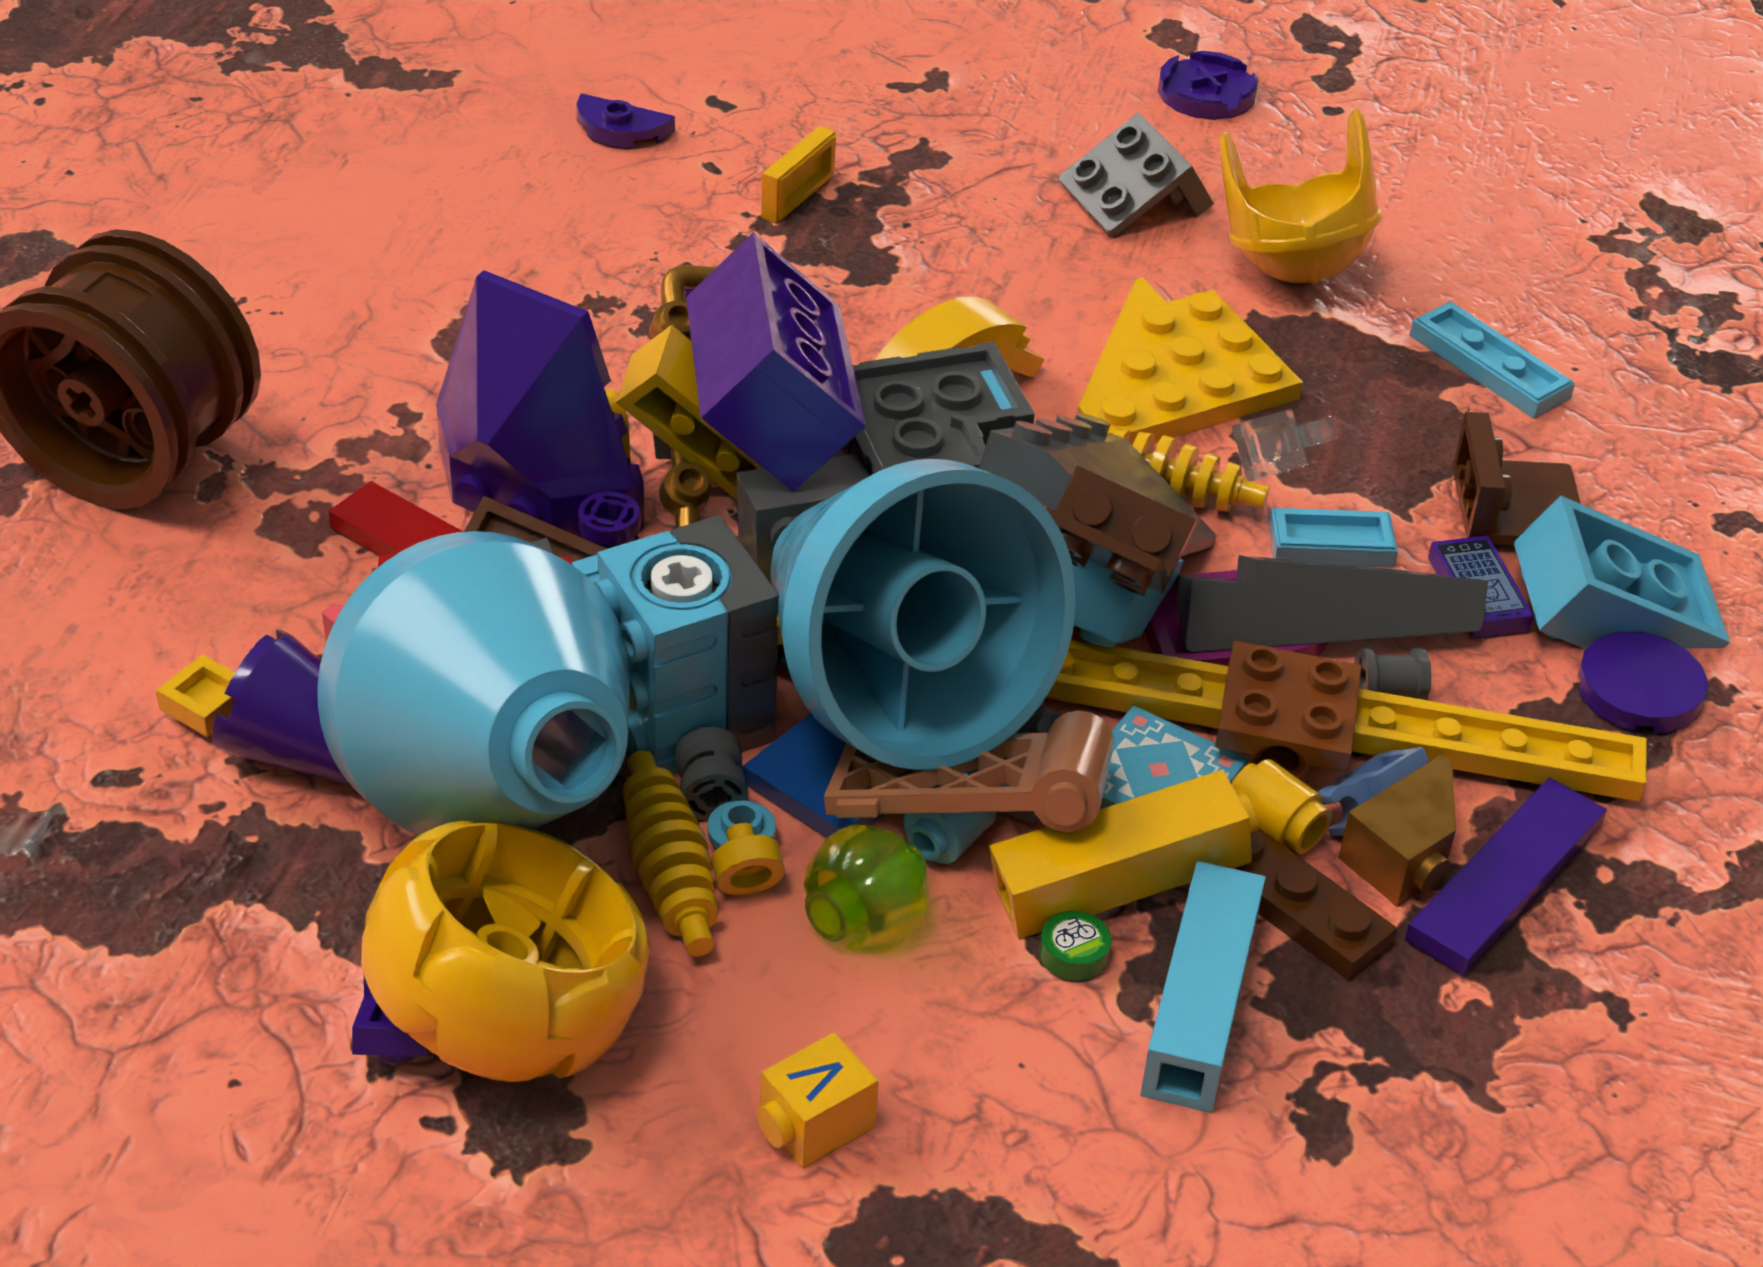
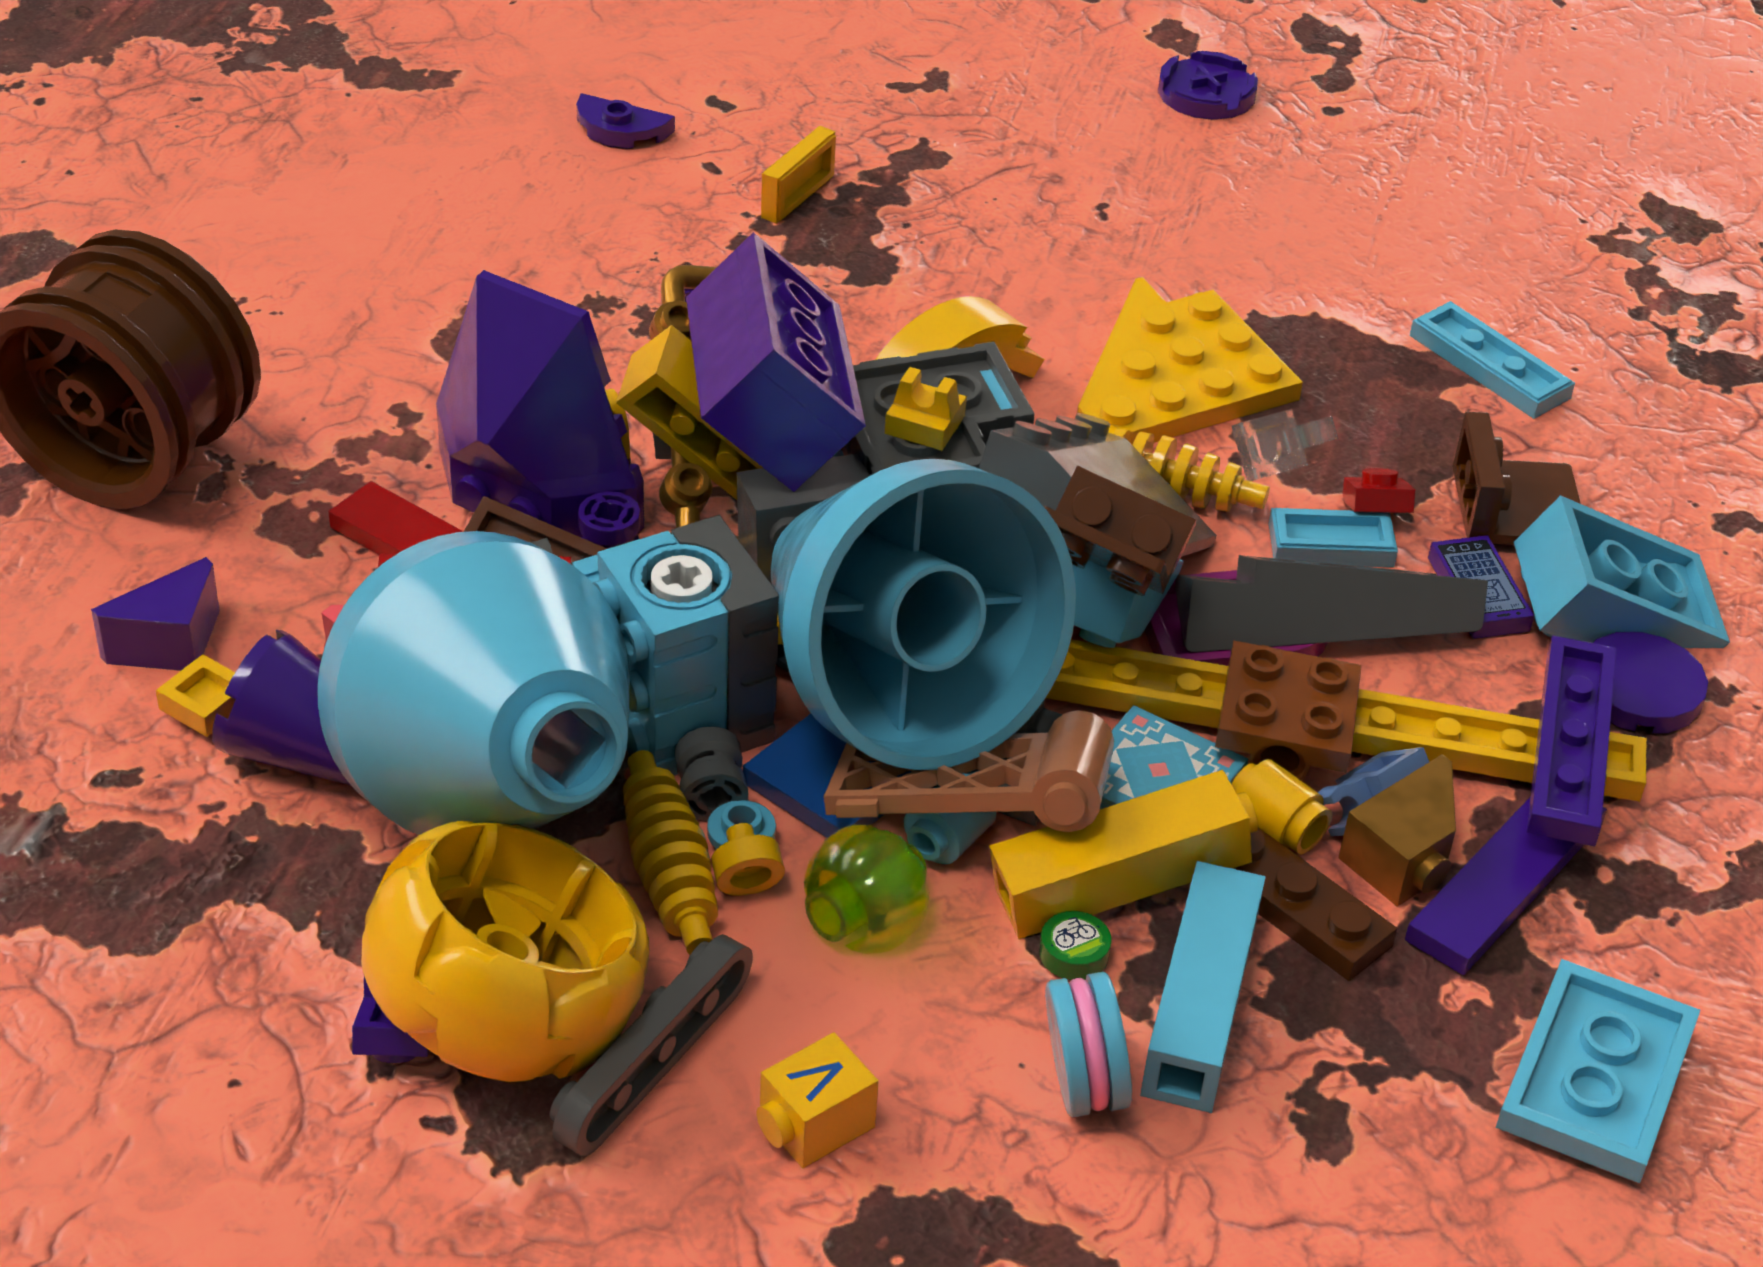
dark grey bracket [1058,112,1214,237] -> none
yellow piece [1219,108,1382,284] -> none
dark grey bush [1354,648,1432,700] -> none
none -> dark purple slope [91,557,220,671]
none -> dark grey plate [550,934,753,1156]
none -> yellow tile [884,367,967,451]
none -> medium azure head [1045,972,1132,1117]
none -> red plate [1342,468,1416,513]
none -> medium azure plate [1495,959,1701,1184]
none -> dark purple plate [1527,635,1617,847]

